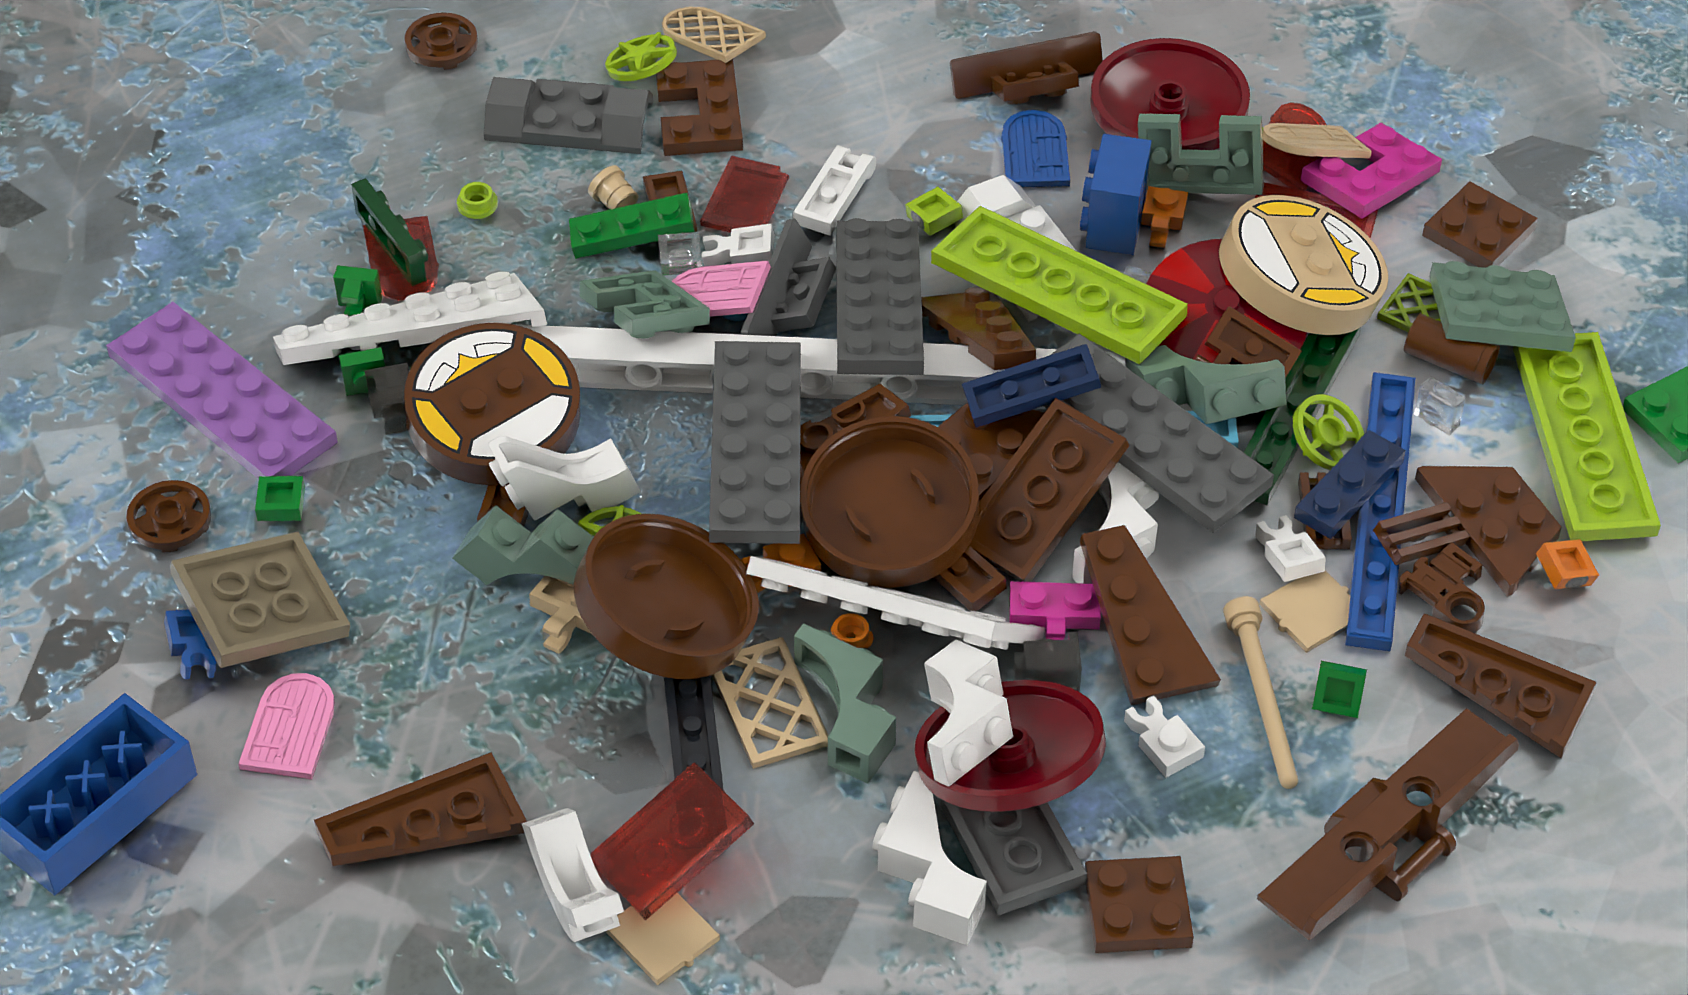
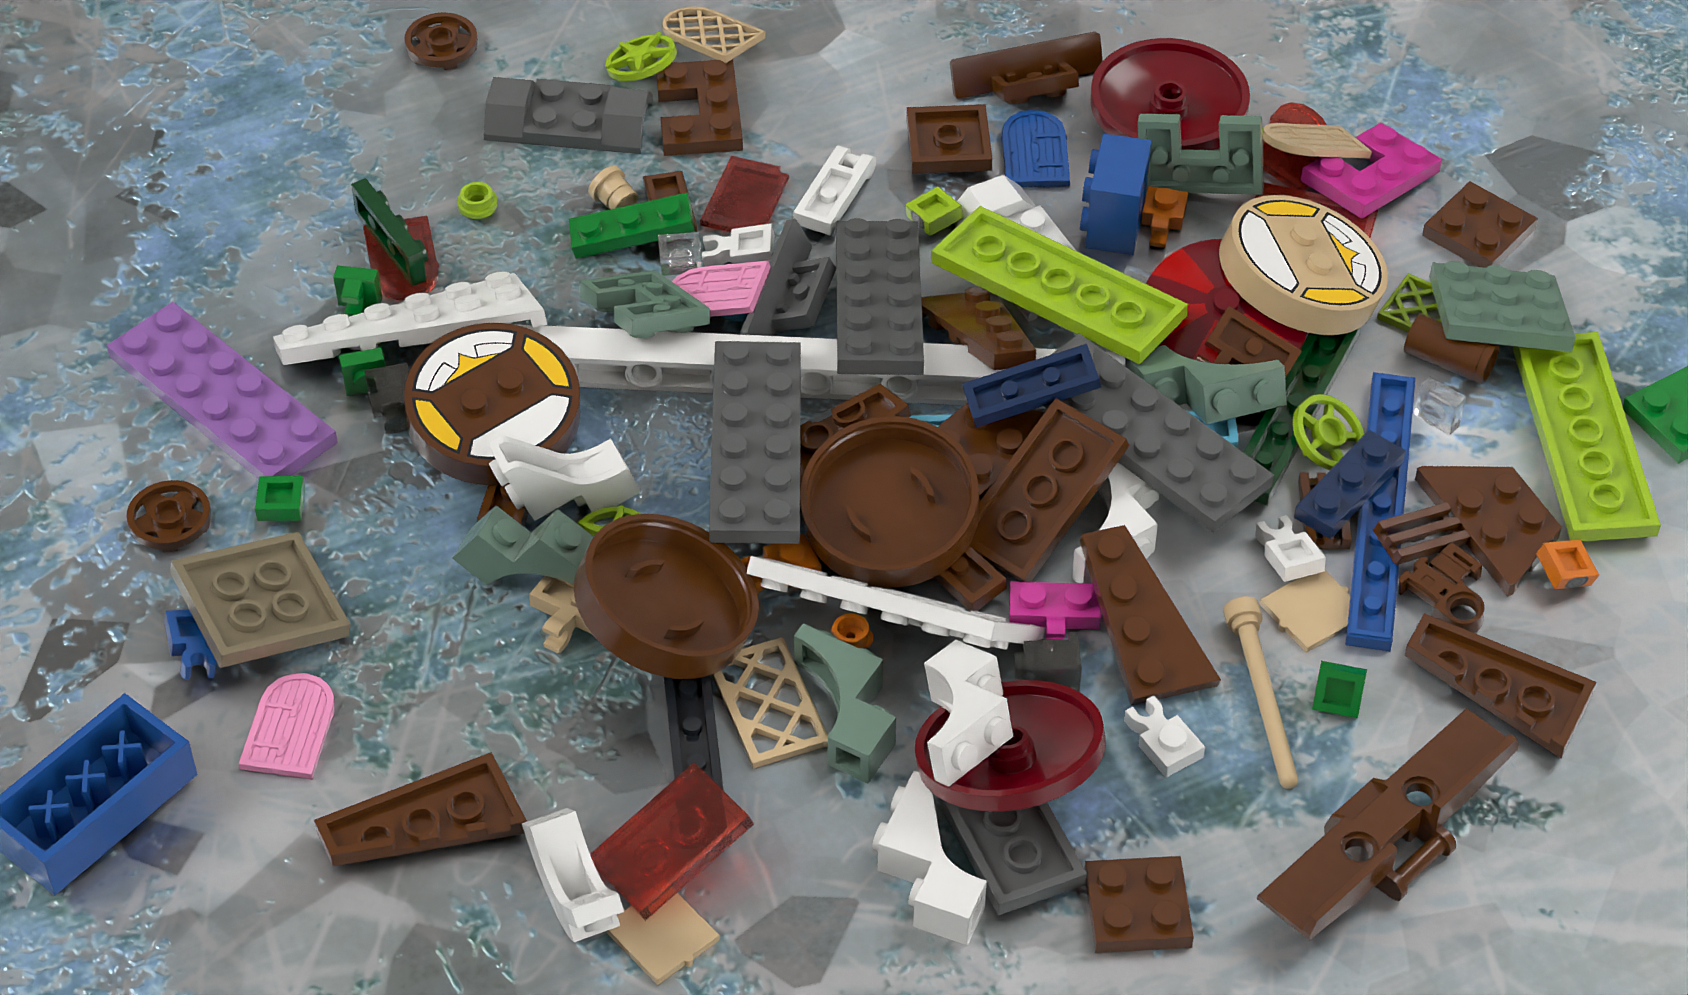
none -> reddish brown plate [906,104,992,174]

